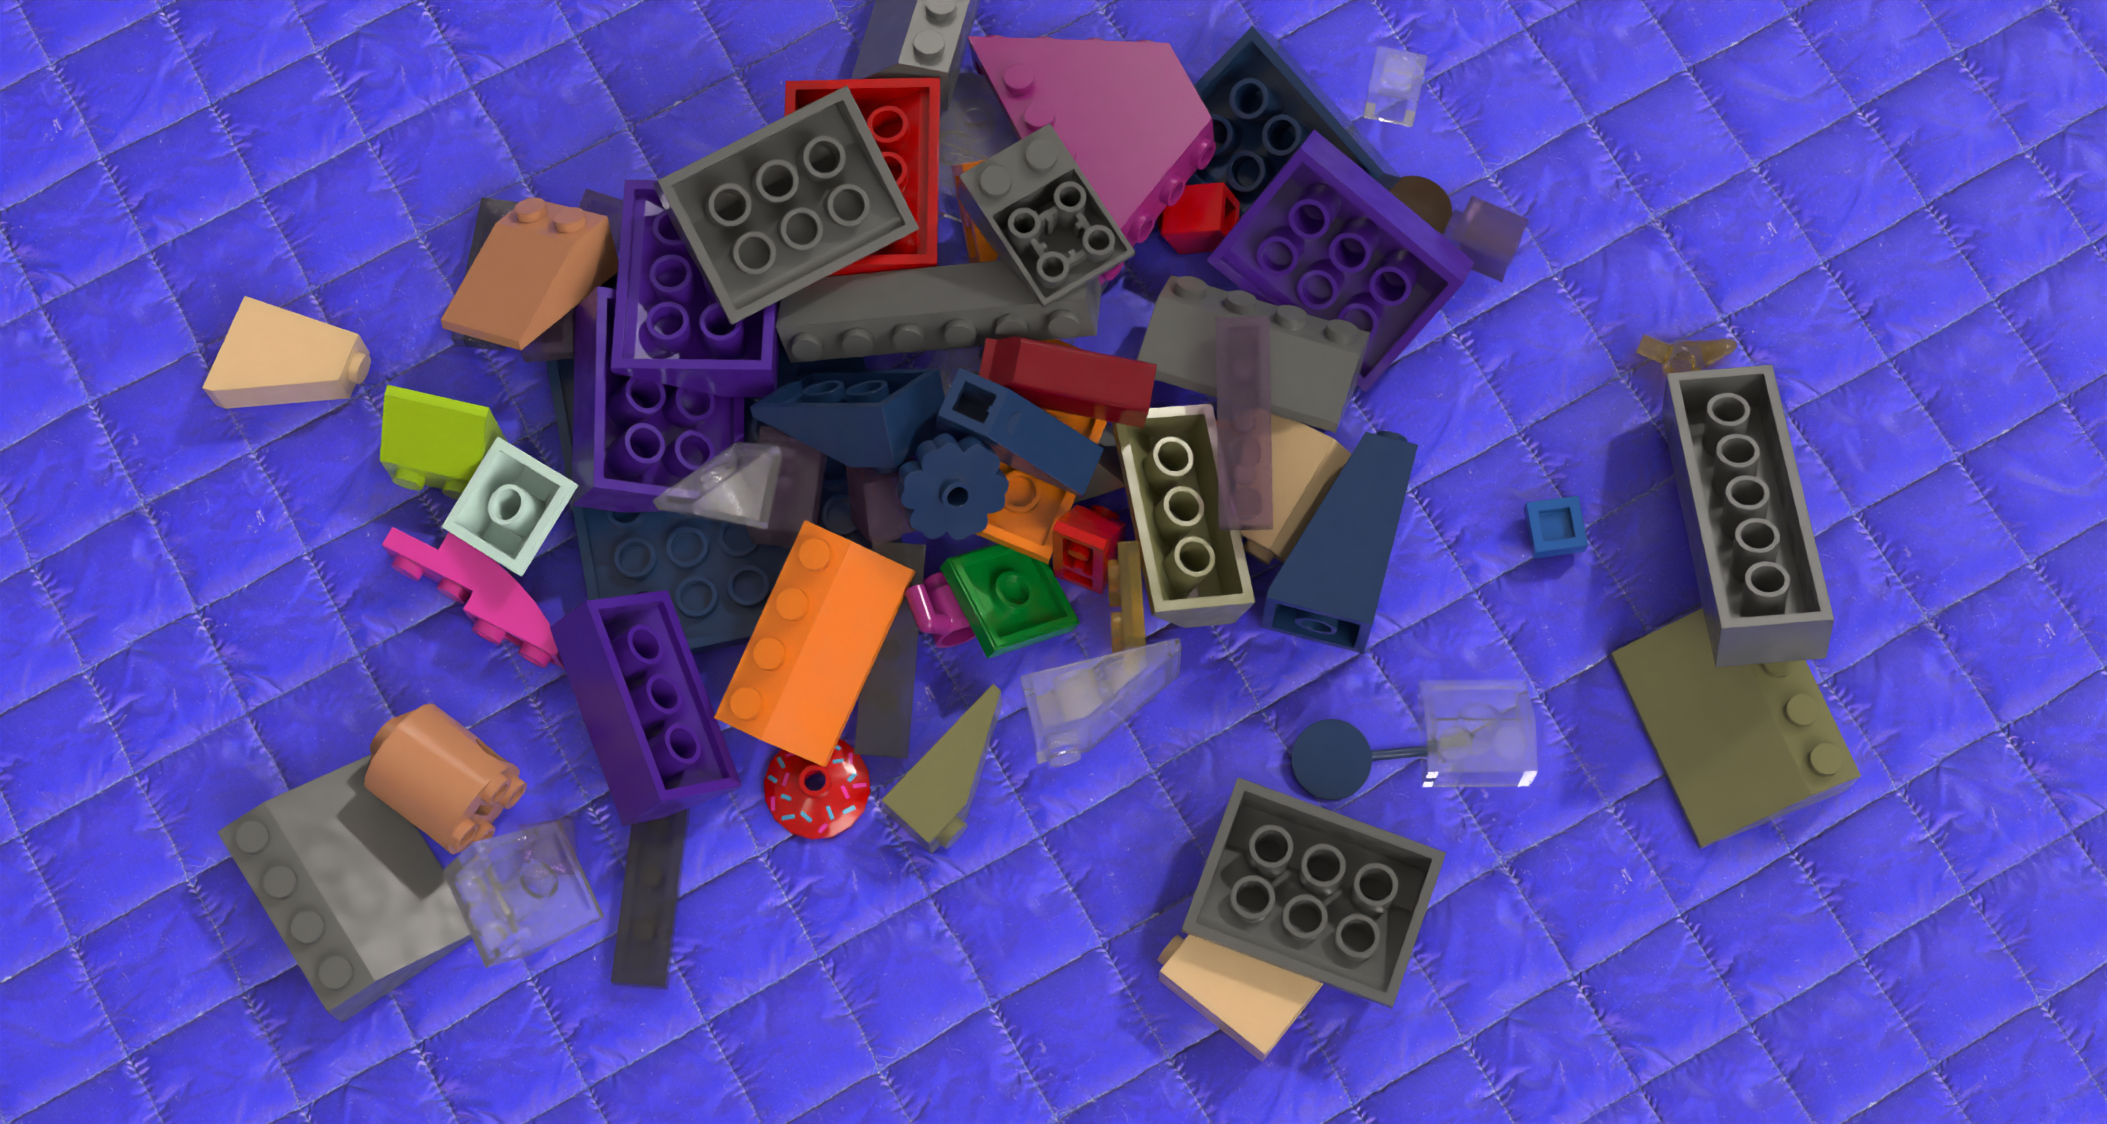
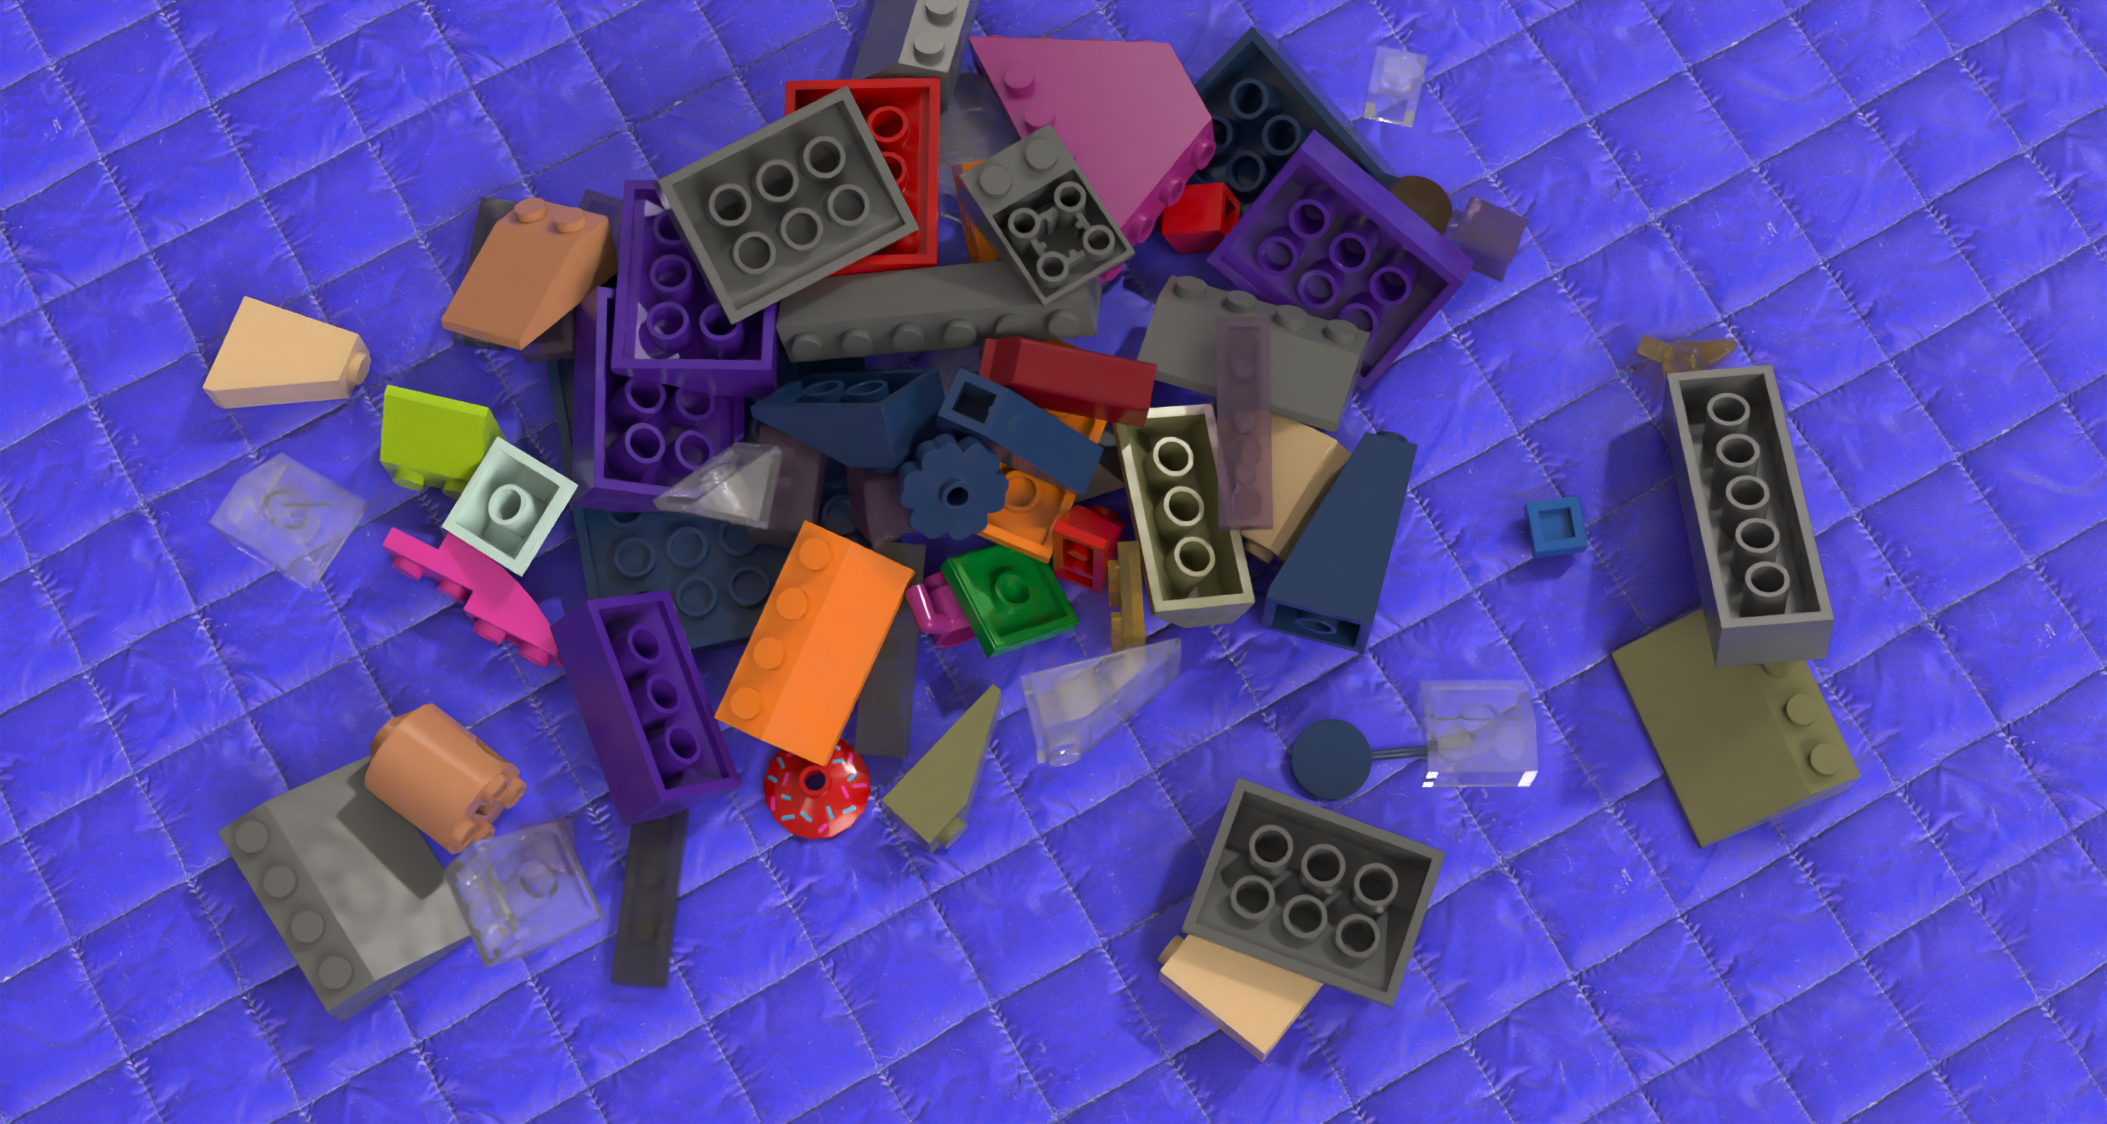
none -> clear slope [209,453,370,591]

